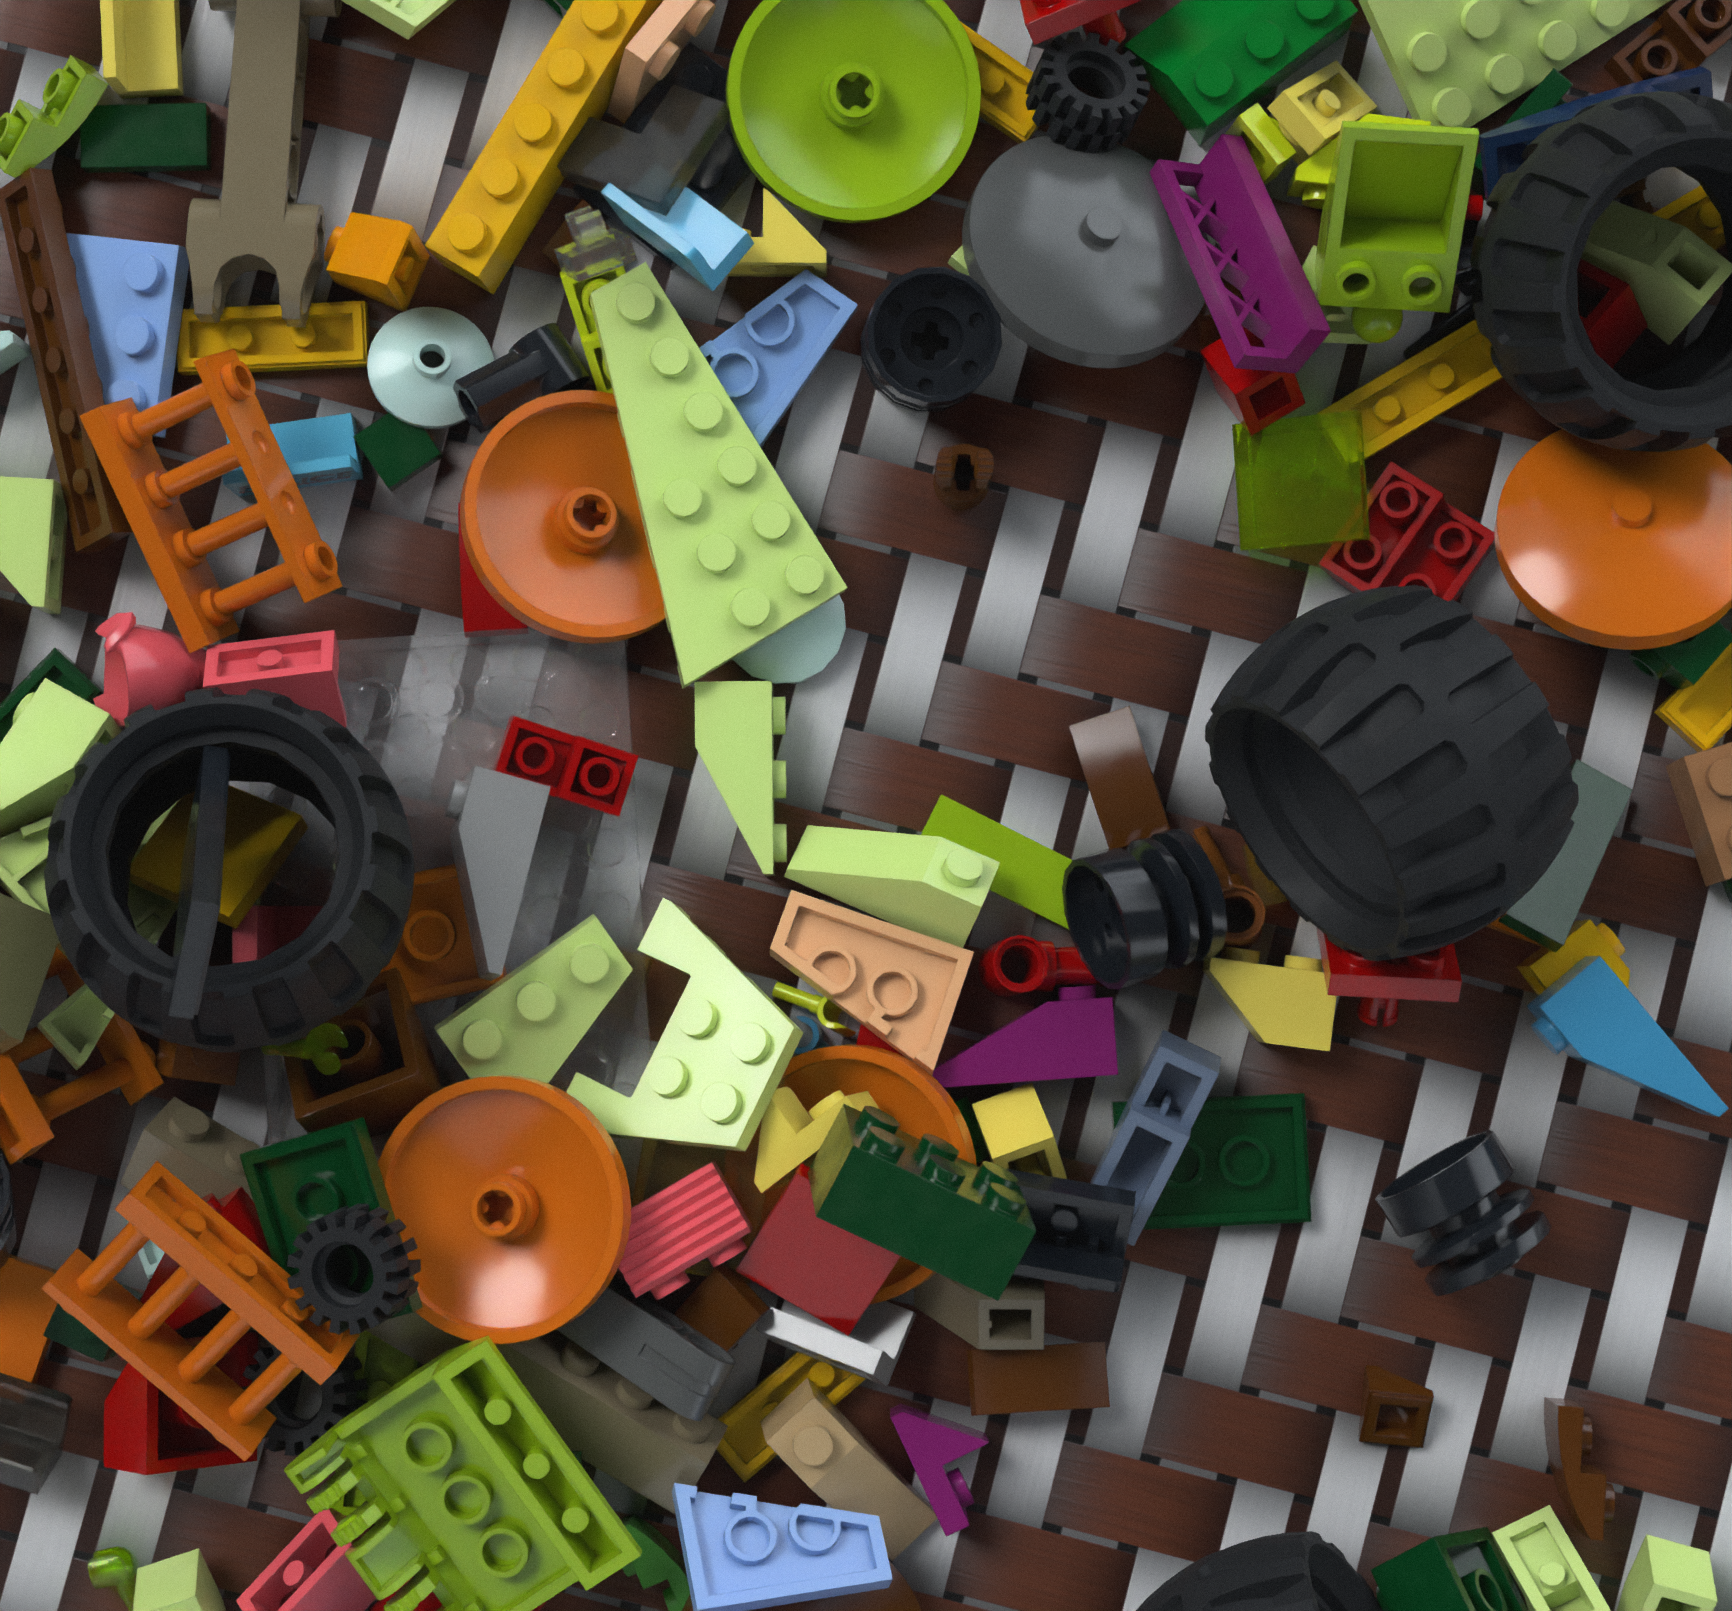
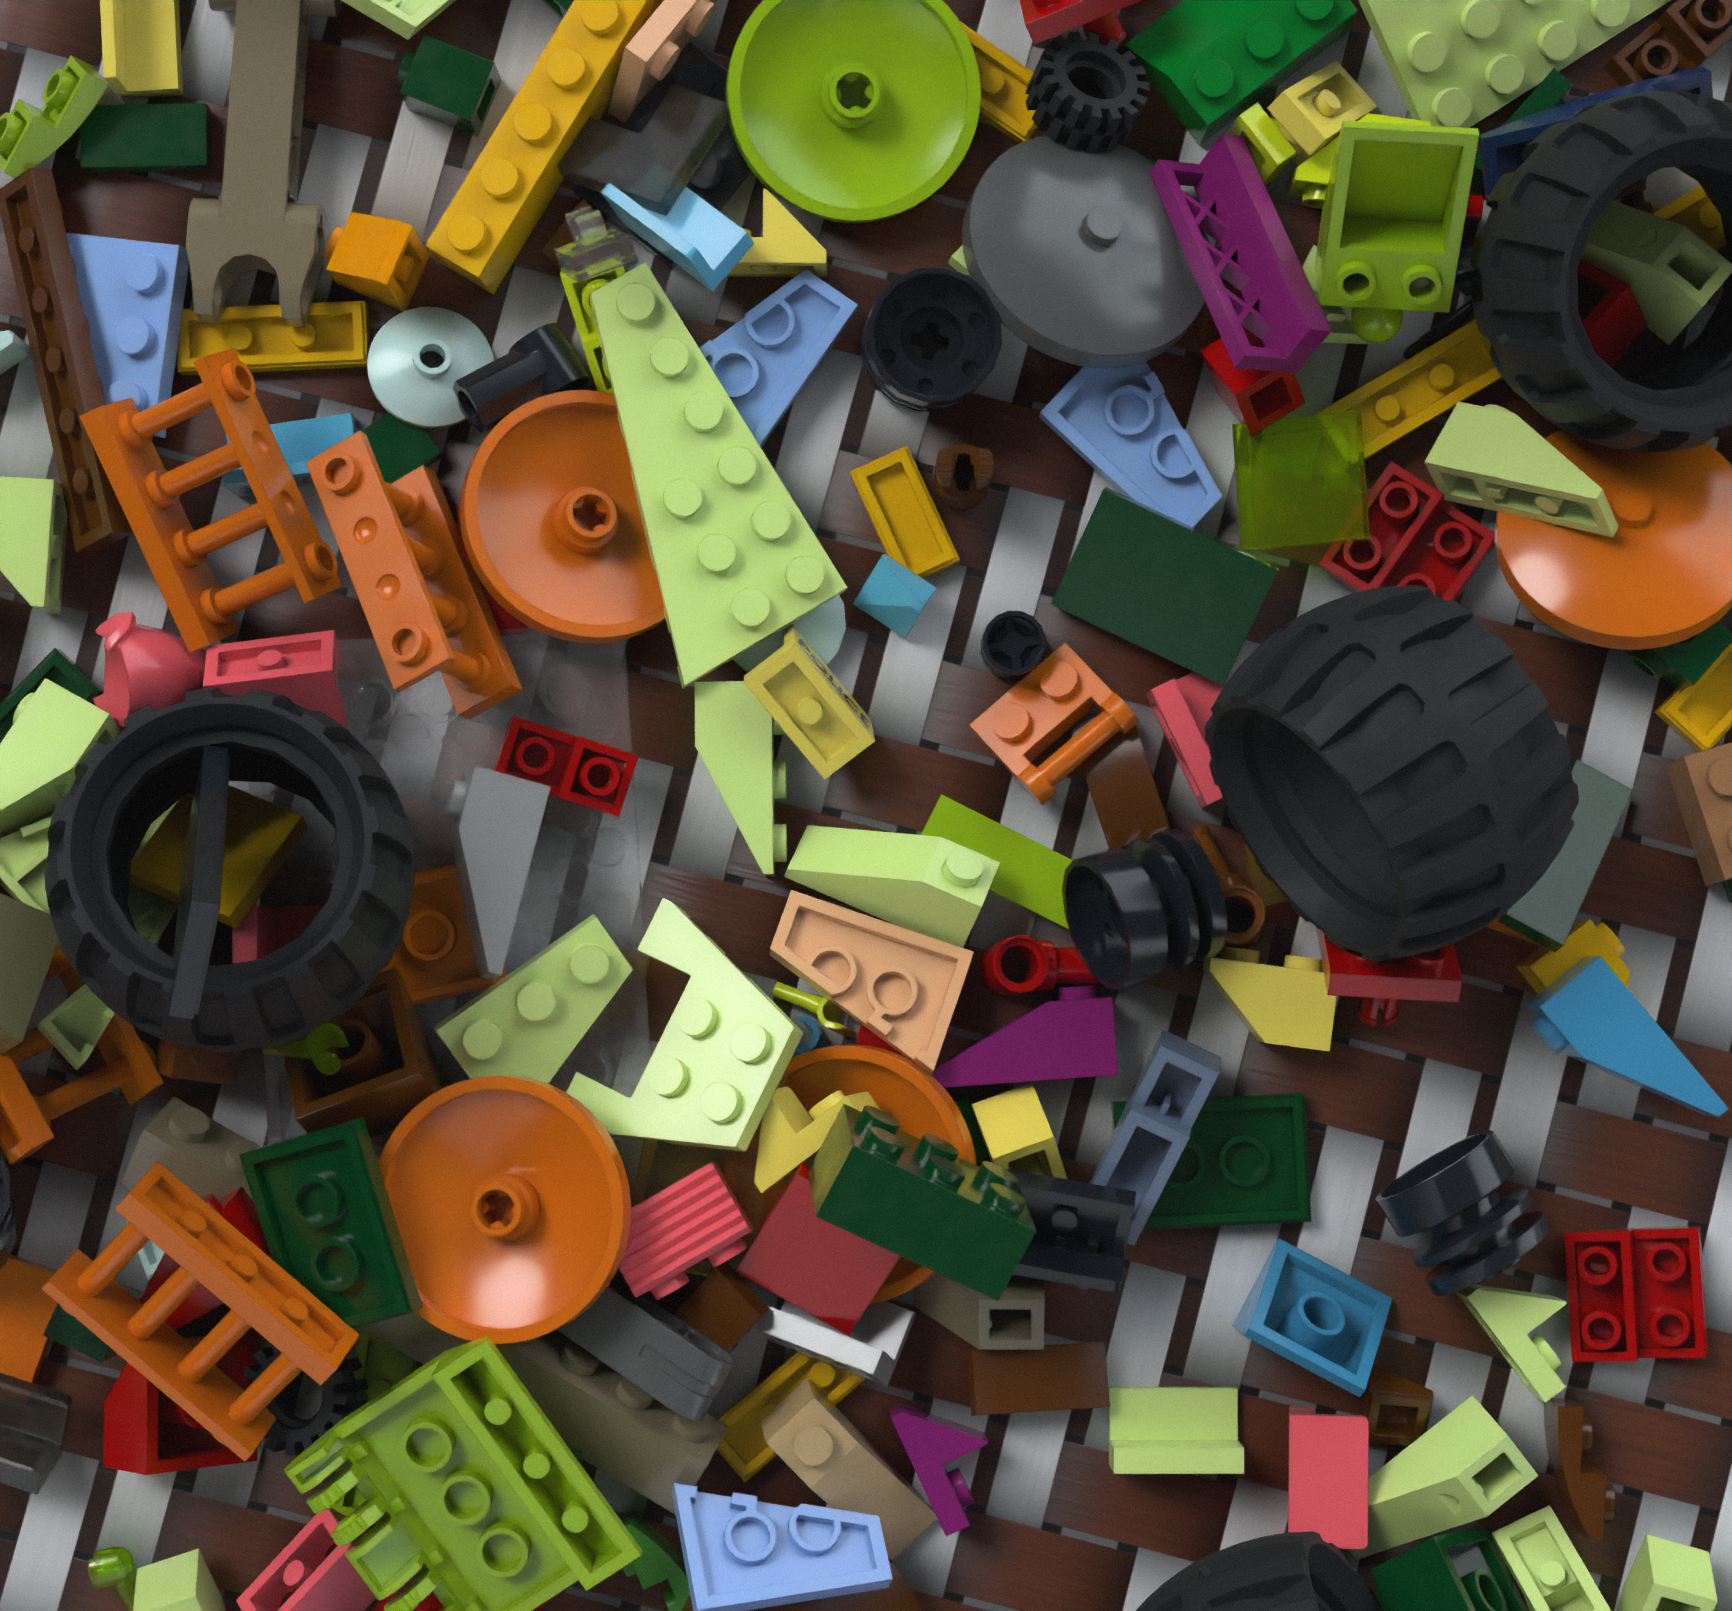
black tyre [287,1204,421,1335] -> none
none -> orange fence [306,431,523,720]
none -> dark green brick [397,35,502,137]
none -> light yellow panel [744,624,875,780]
none -> yellow tile [850,446,960,579]
none -> medium azure slope [853,554,937,639]
none -> orange plate [969,643,1139,805]
none -> black wheel [980,611,1046,680]
none -> light blue wing [1039,361,1222,528]
none -> dark green tile [1051,487,1280,685]
none -> yellowish green panel [1108,1387,1244,1474]
none -> coral panel [1146,672,1226,809]
none -> dark azure slope [1232,1238,1393,1398]
none -> coral panel [1288,1406,1369,1549]
none -> yellowish green slope [1348,1395,1538,1560]
none -> yellowish green slope [1424,401,1619,537]
none -> yellowish green slope [1456,1285,1567,1403]
none -> red slope [1564,1226,1708,1362]

